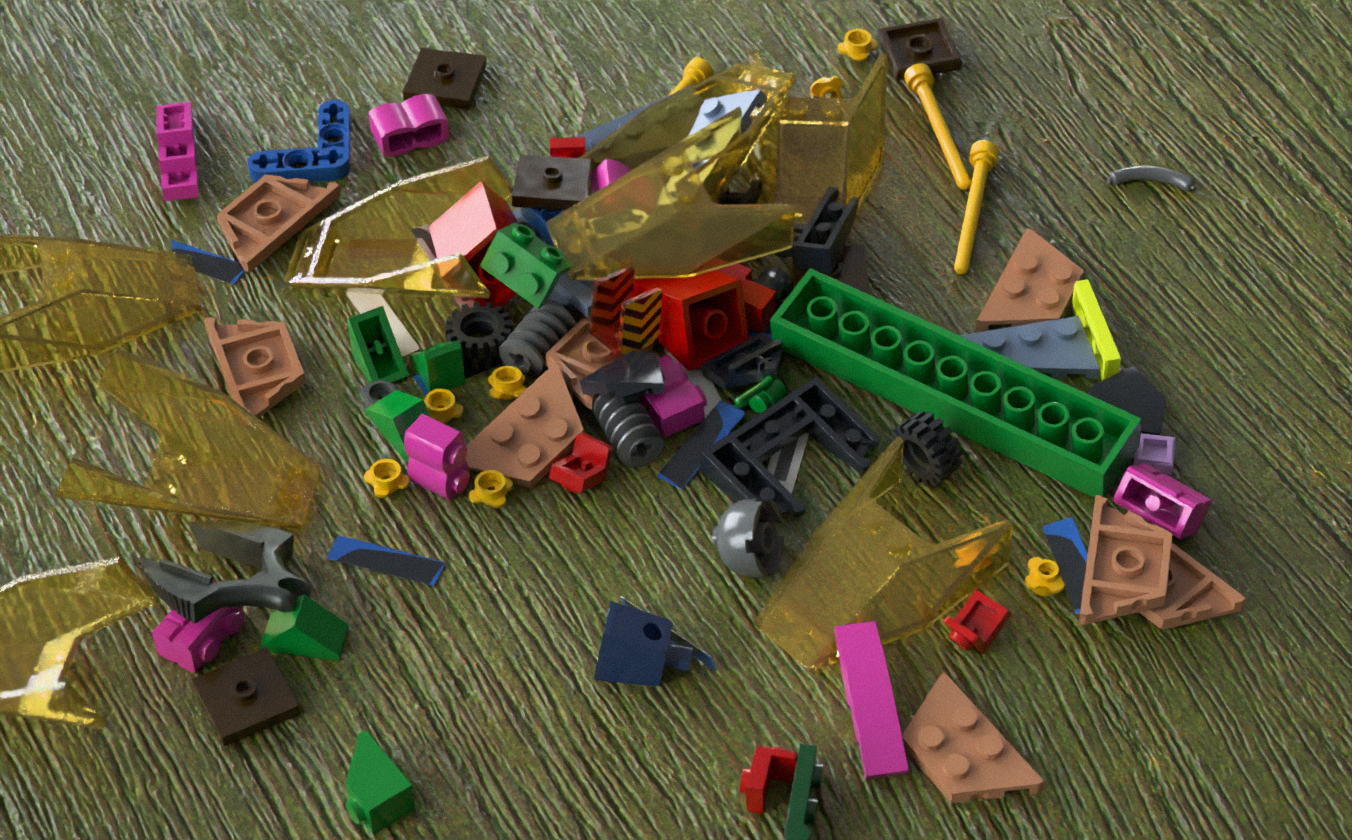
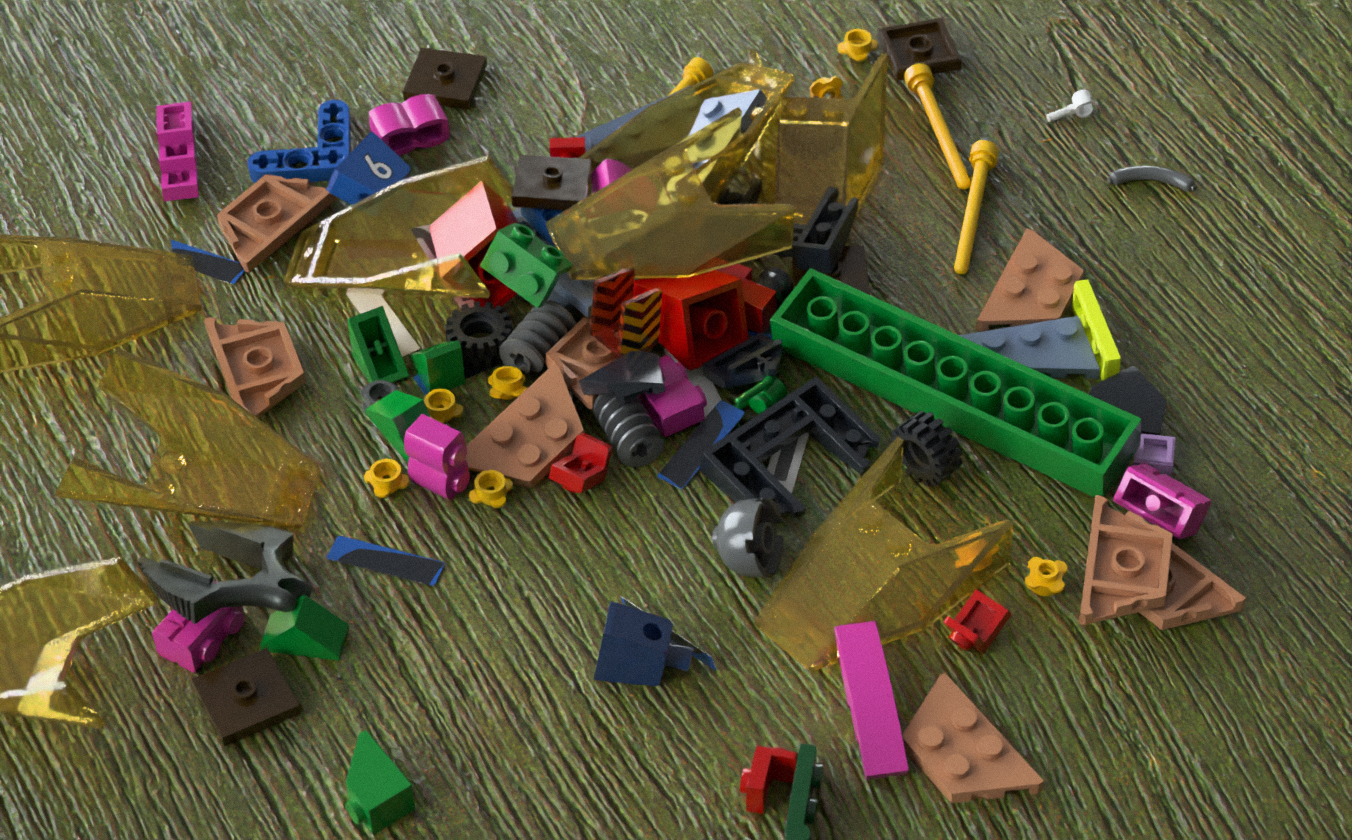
black sticker [1043,517,1088,614] -> none
none -> blue torso [326,131,418,216]
none -> white hand [1046,90,1093,123]

